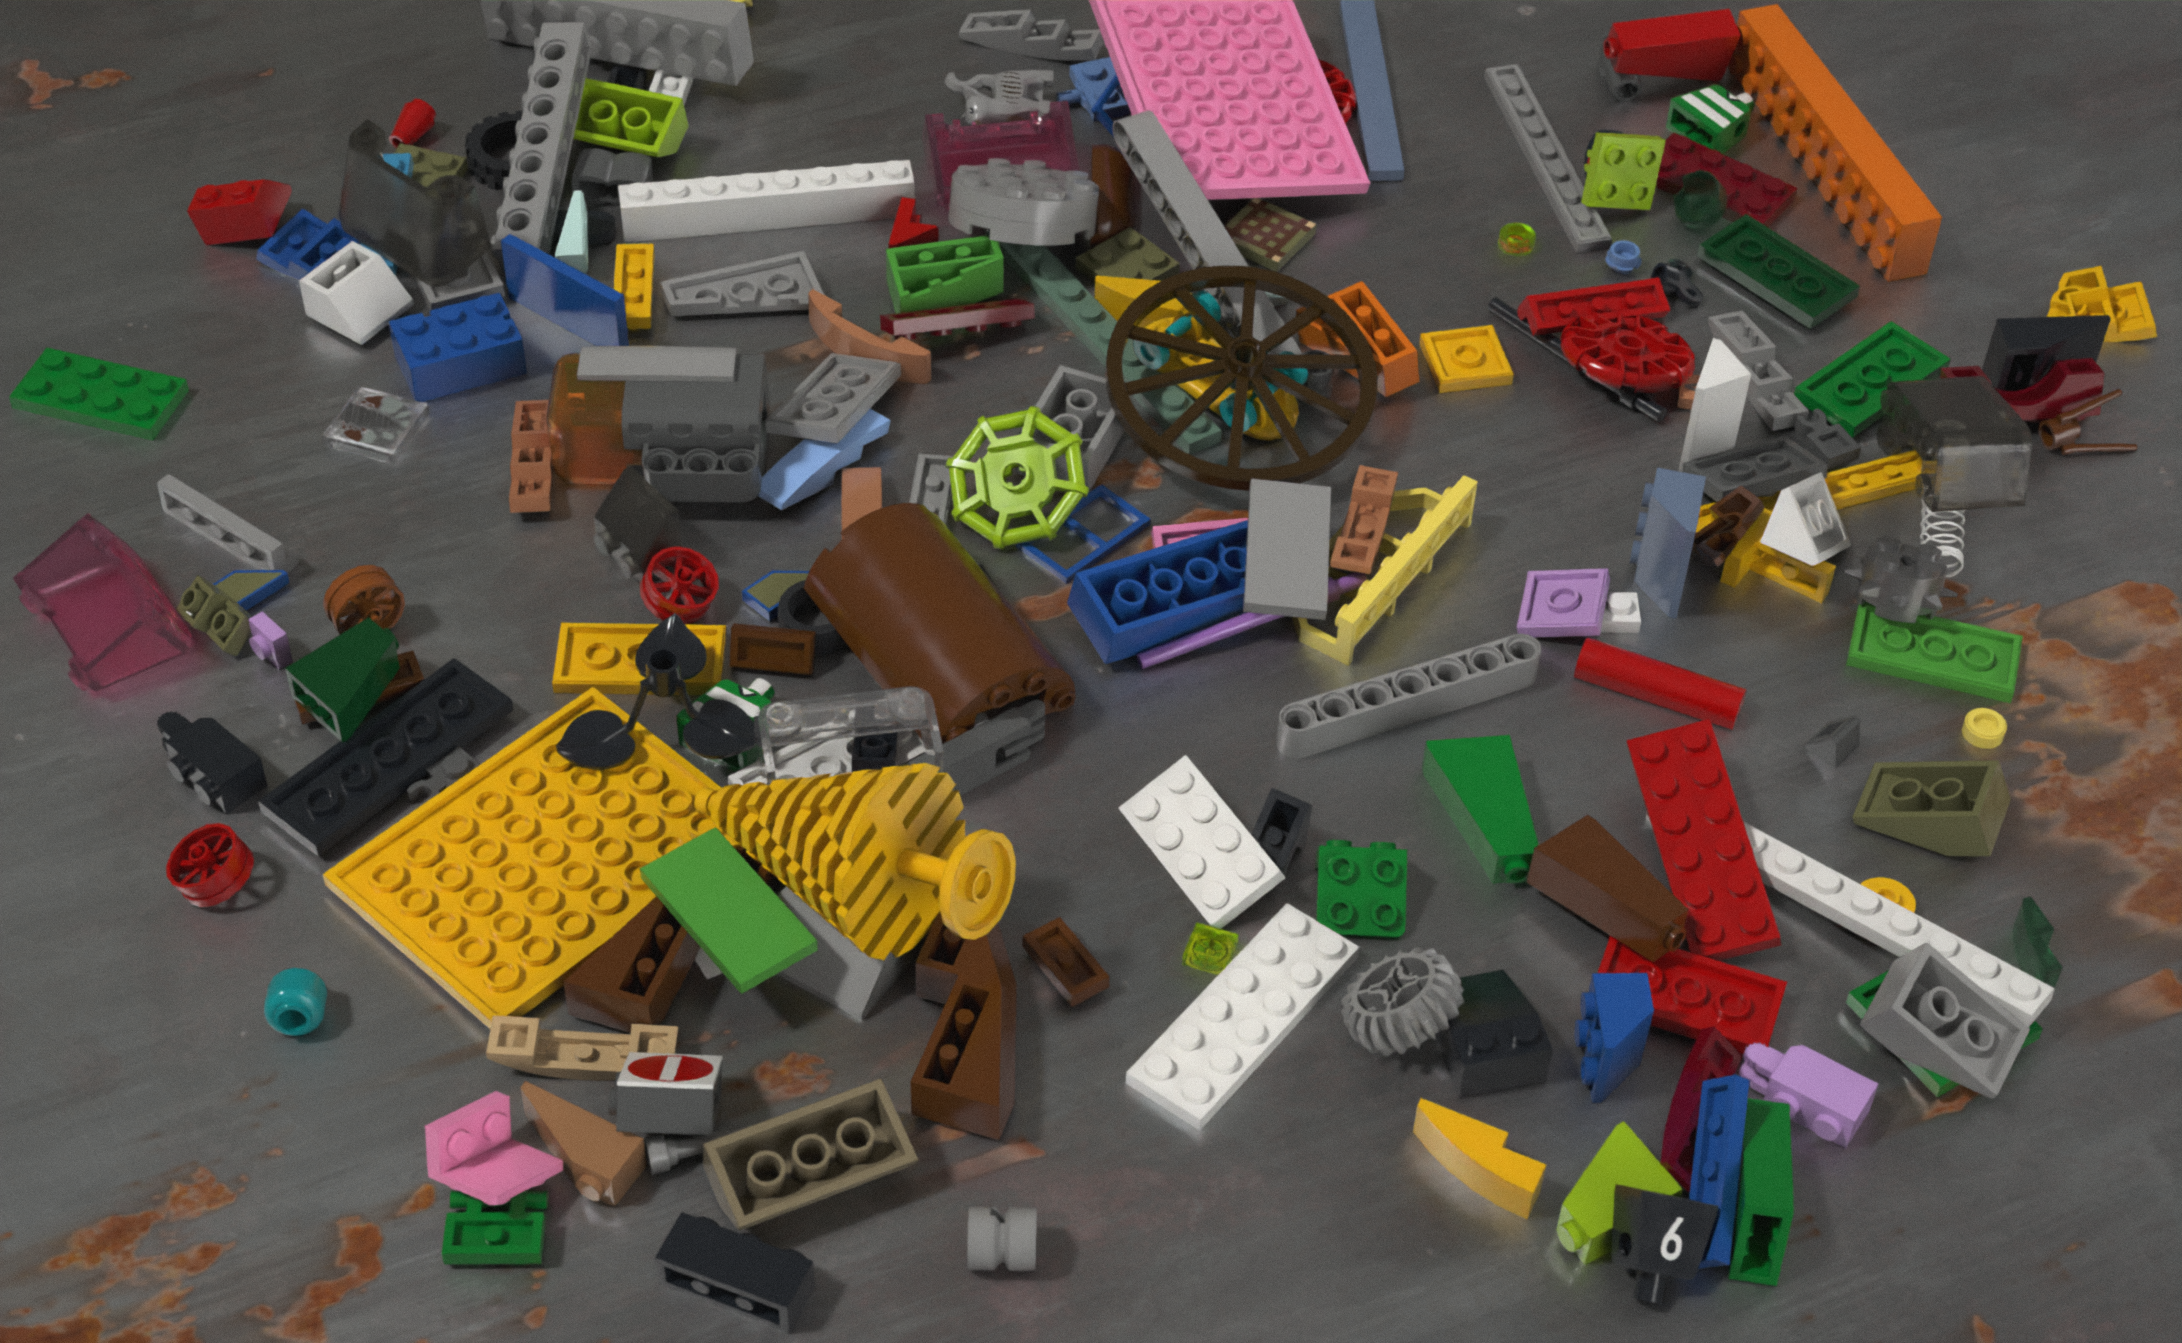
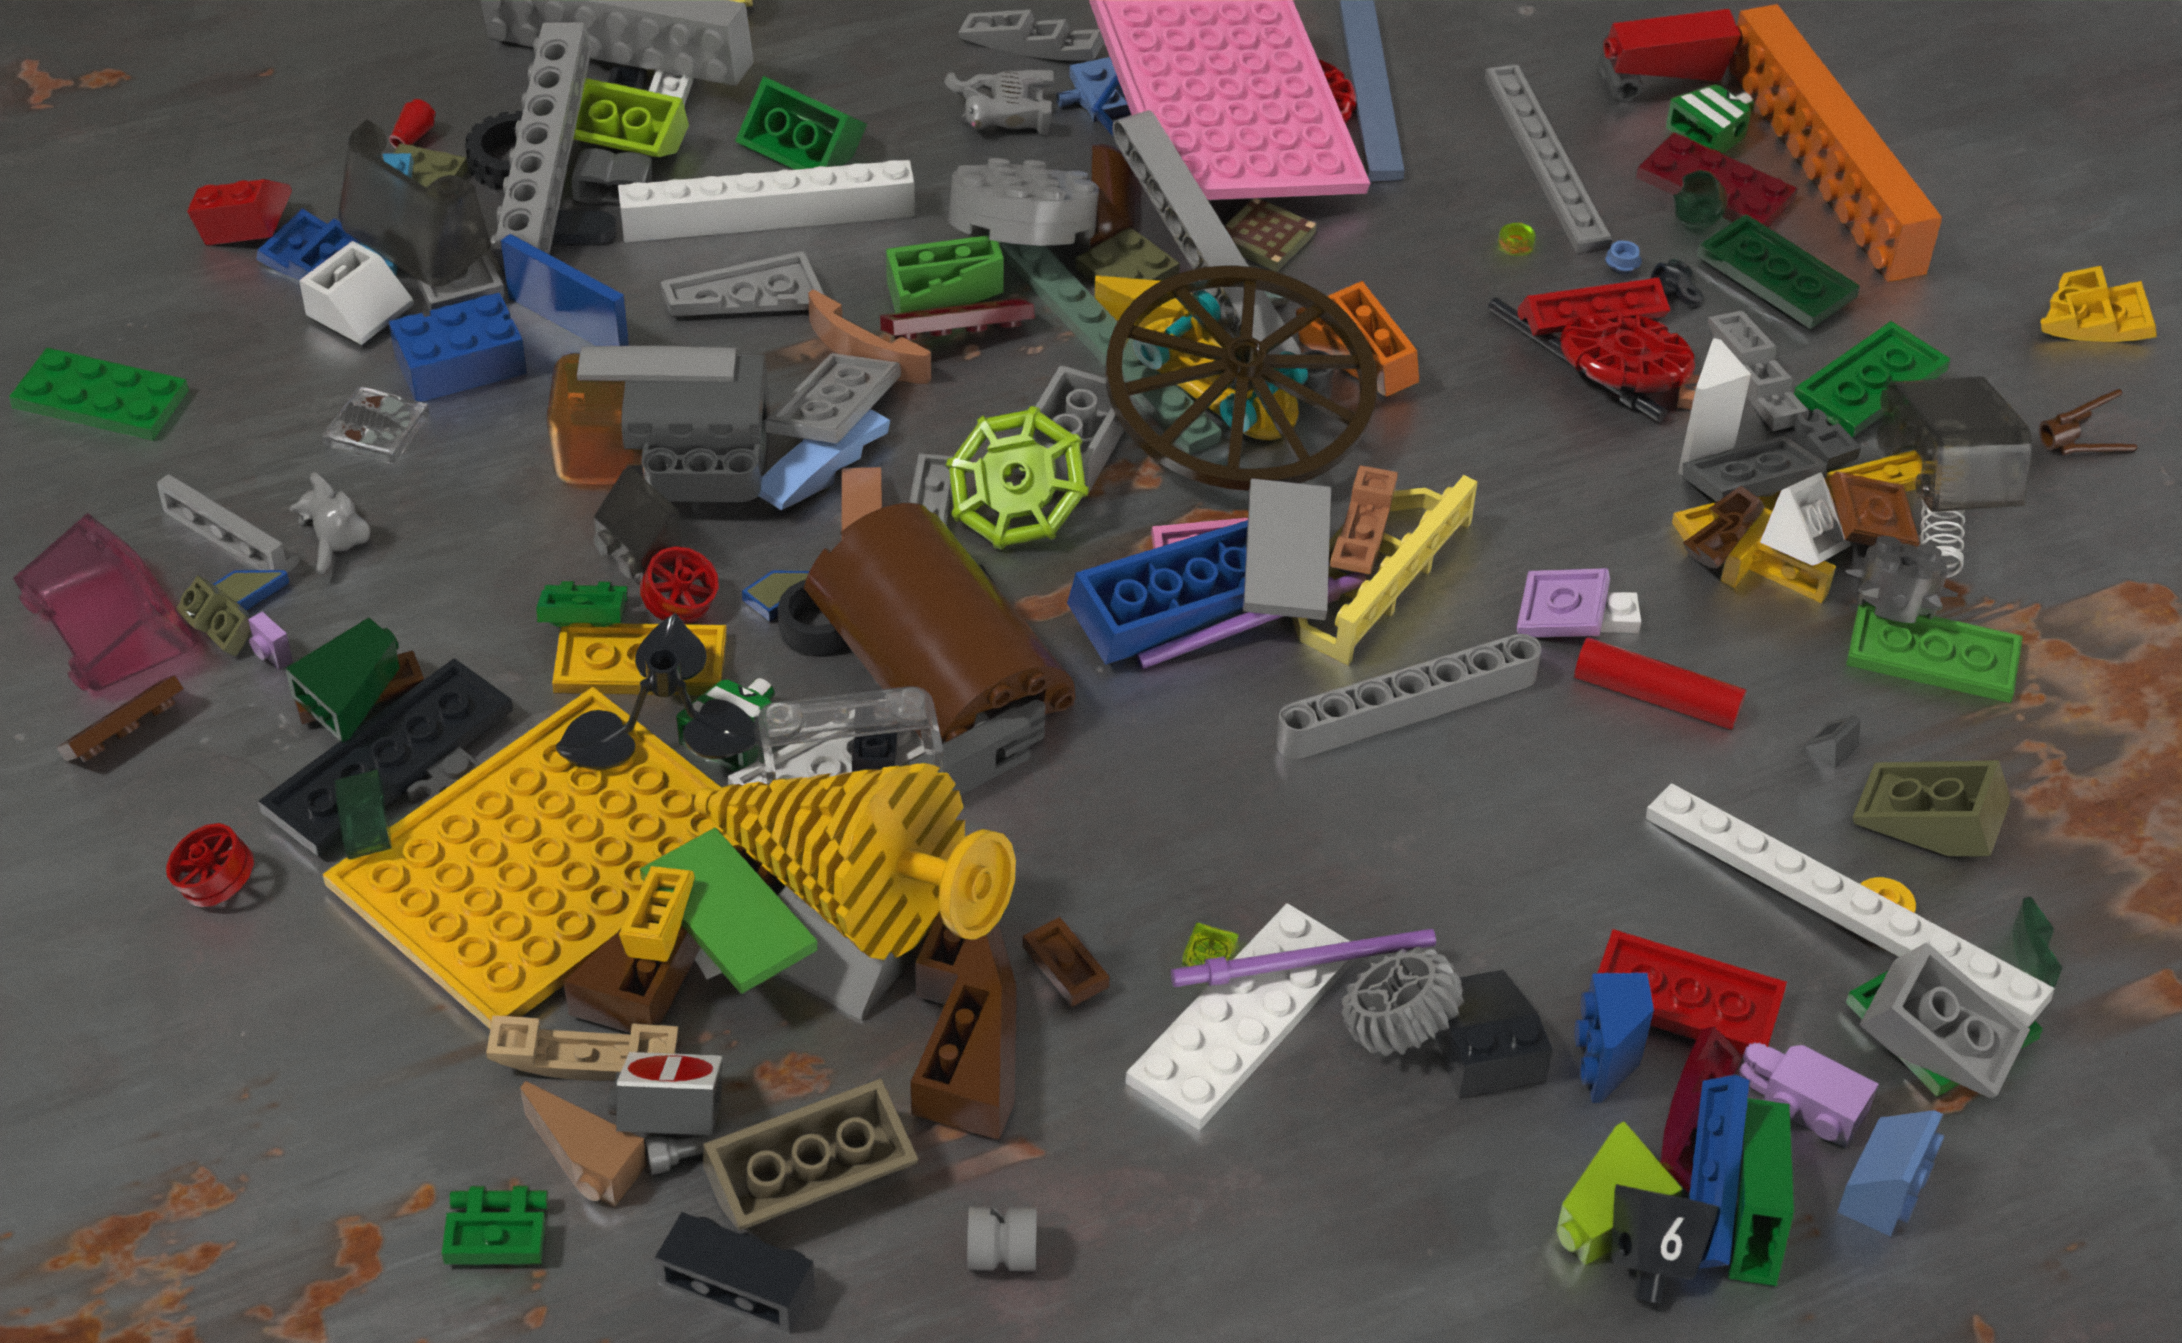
black hinge [157,711,268,814] -> none
teal head [264,968,328,1036] -> none
dark orange wheel [323,565,405,634] -> none
bright pink bracket [425,1091,563,1205] -> none
nougat slope [509,399,556,513] -> none
light aqua slope [555,190,589,274] -> none
yellow plate [614,244,655,330] -> none
reddish brown tile [729,623,816,675] -> none
red slope [888,197,939,248] -> none
clear pink windscreen [922,101,1080,211] -> none
blue window [1015,484,1151,584] -> none
white plate [1118,755,1285,933] -> none
black slope [1251,788,1313,886] -> none
green bracket [1315,840,1407,938] -> none
yellow slope [1413,1098,1546,1220] -> none
yellow tile [1419,325,1514,394] -> none
green slope [1422,735,1539,884] -> none
reddish brown slope [1527,815,1688,962] -> none
lime plate [1581,129,1666,210] -> none
red plate [1626,719,1782,961] -> none
sand blue slope [1629,467,1706,618] -> none
dark red arch [1937,358,2105,428] -> none
light yellow tile [1962,708,2007,749] -> none
black slope [1982,315,2111,391] -> none
none -> reddish brown plate [56,675,184,762]
none -> light grey animal [289,472,371,575]
none -> clear green slope [335,769,392,860]
none -> green plate [536,581,628,627]
none -> yellow slope [619,866,695,962]
none -> green slope [735,76,868,170]
none -> medium lavender bar [1171,929,1436,987]
none -> dark orange tile [1829,471,1920,547]
none -> medium blue slope [1837,1110,1945,1237]

